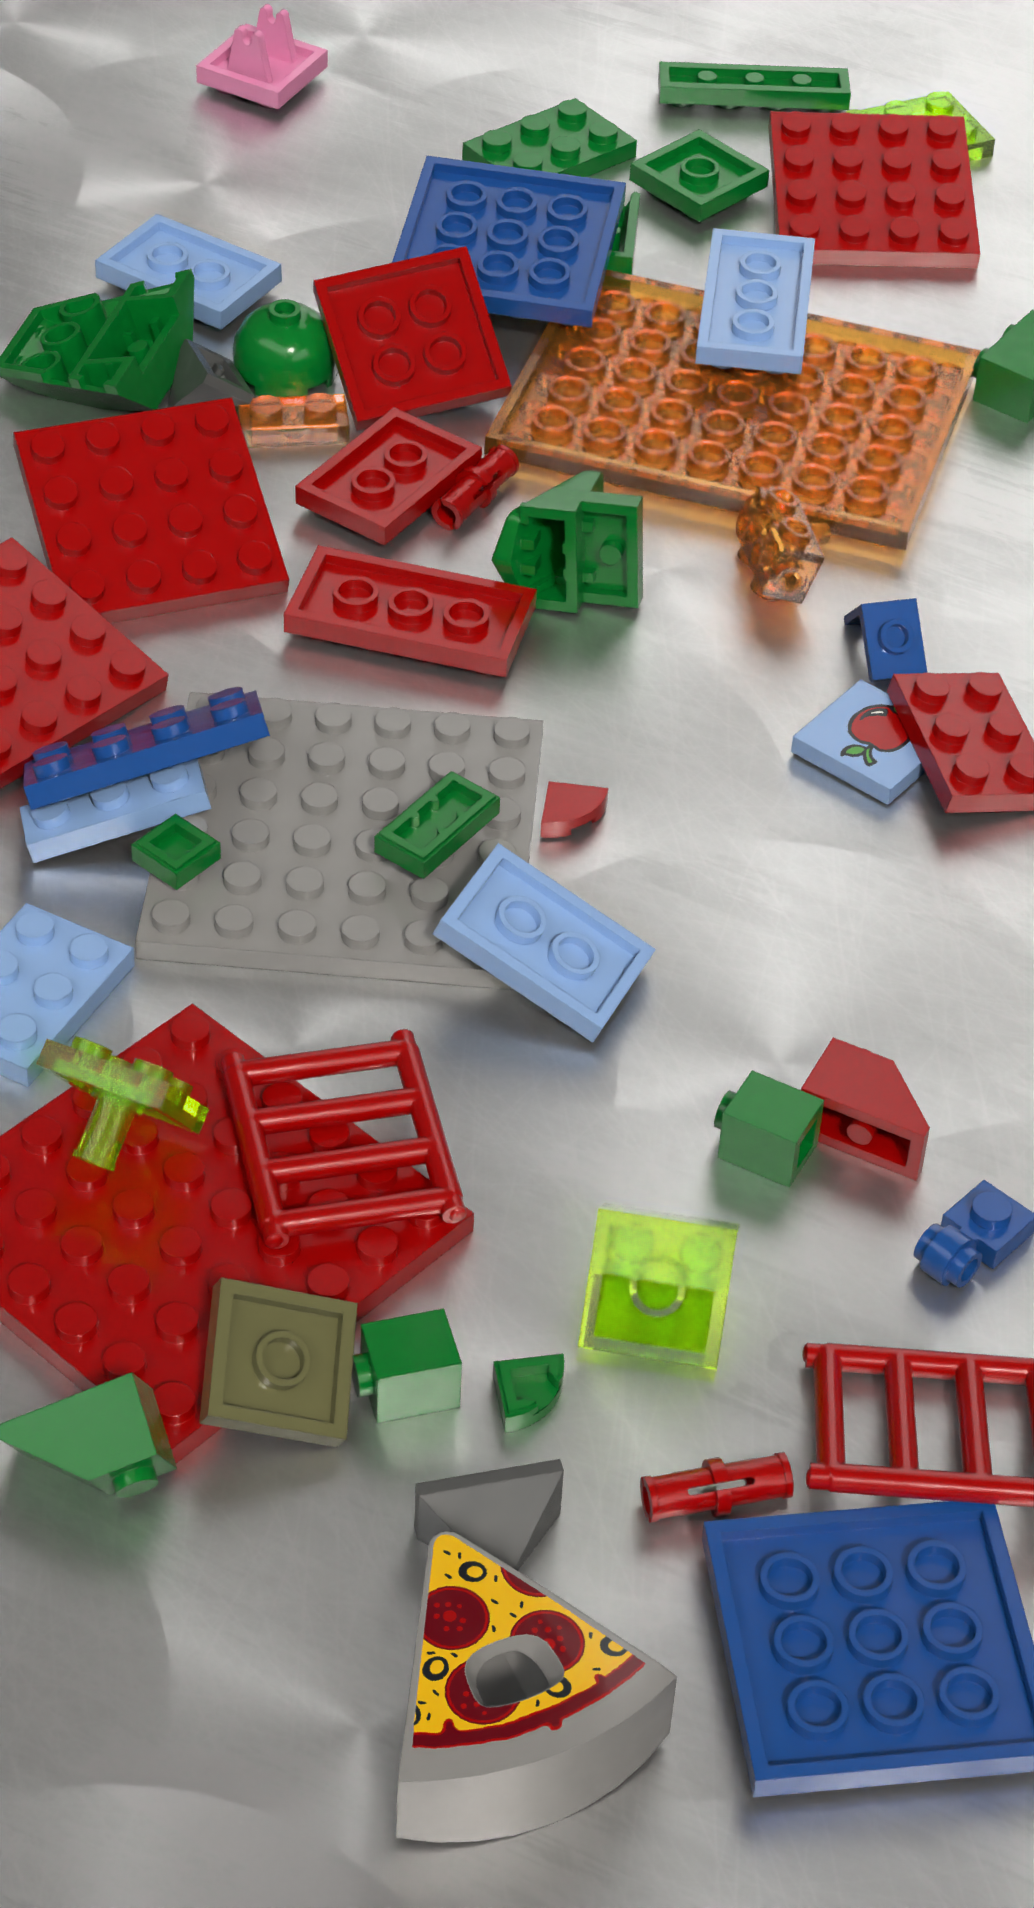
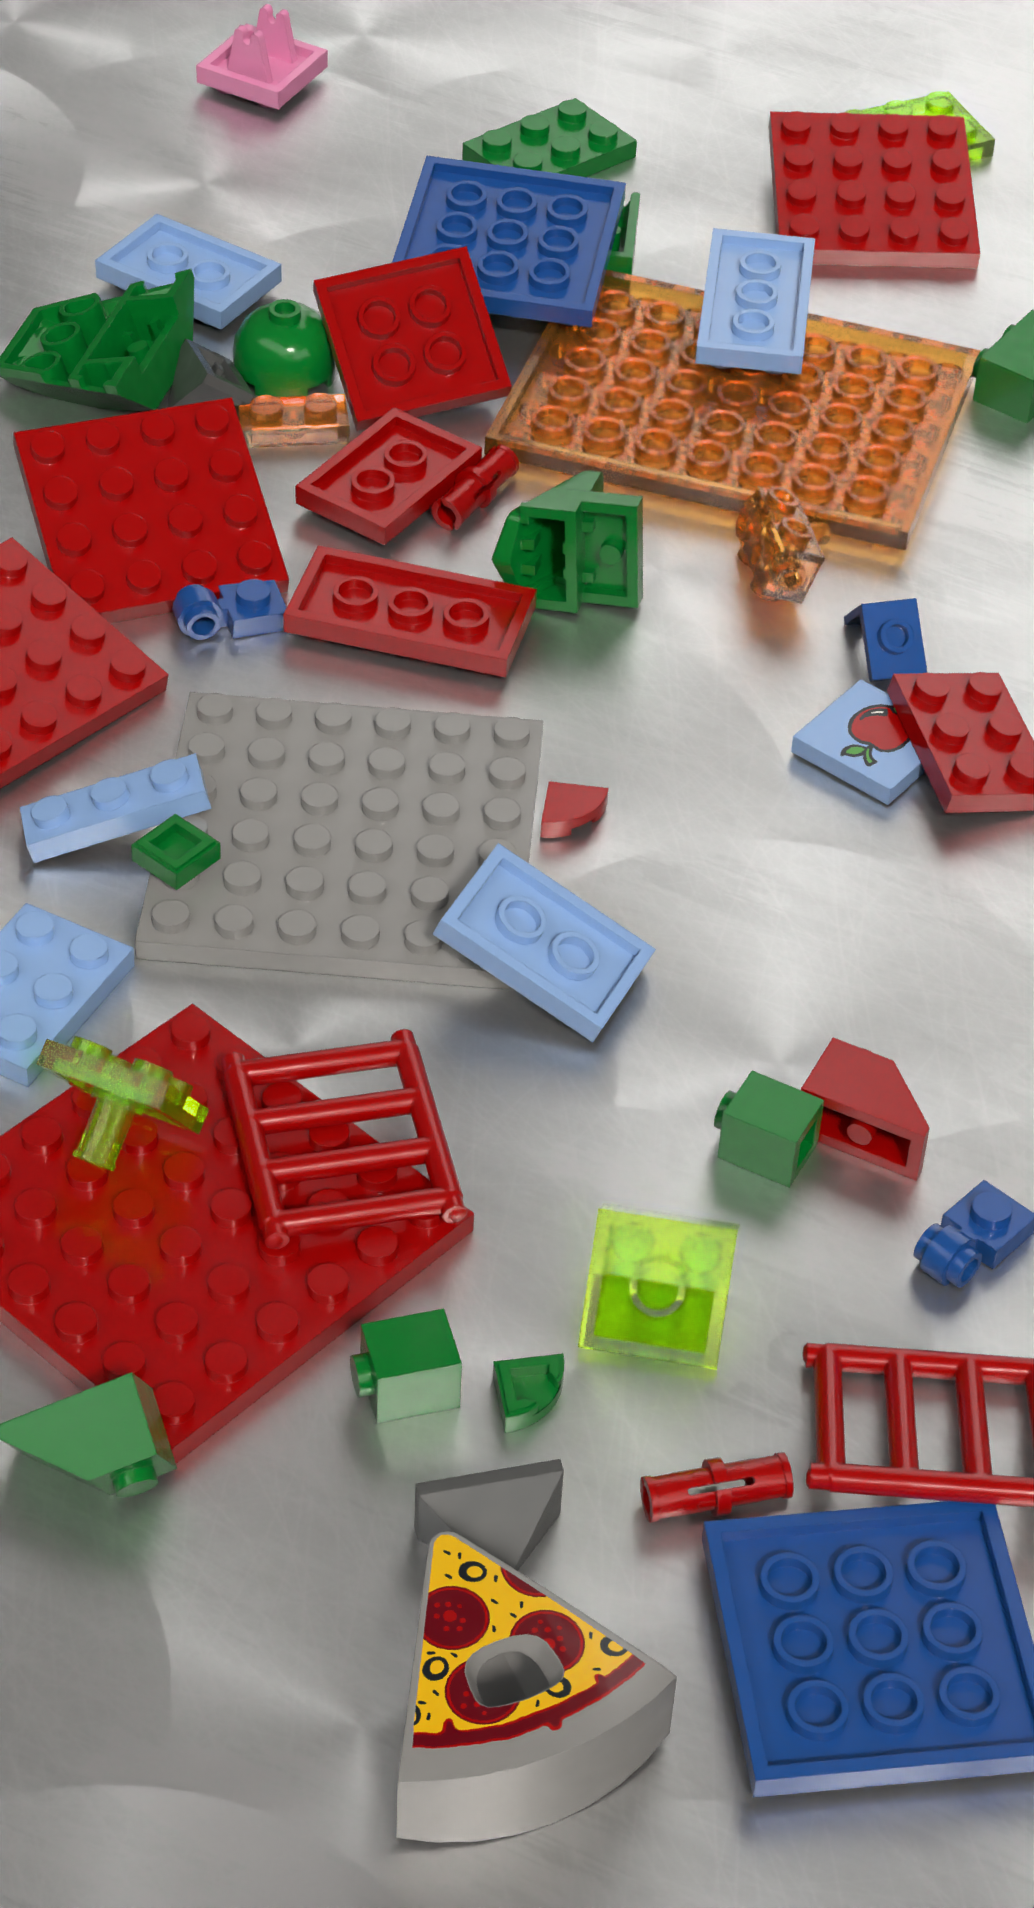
blue plate [23,687,270,810] -> none
olive plate [199,1277,358,1448] -> none
green plate [374,771,500,879] -> none
green plate [629,129,769,222] -> none
green plate [658,61,851,113] -> none
none -> blue plate [172,579,287,640]

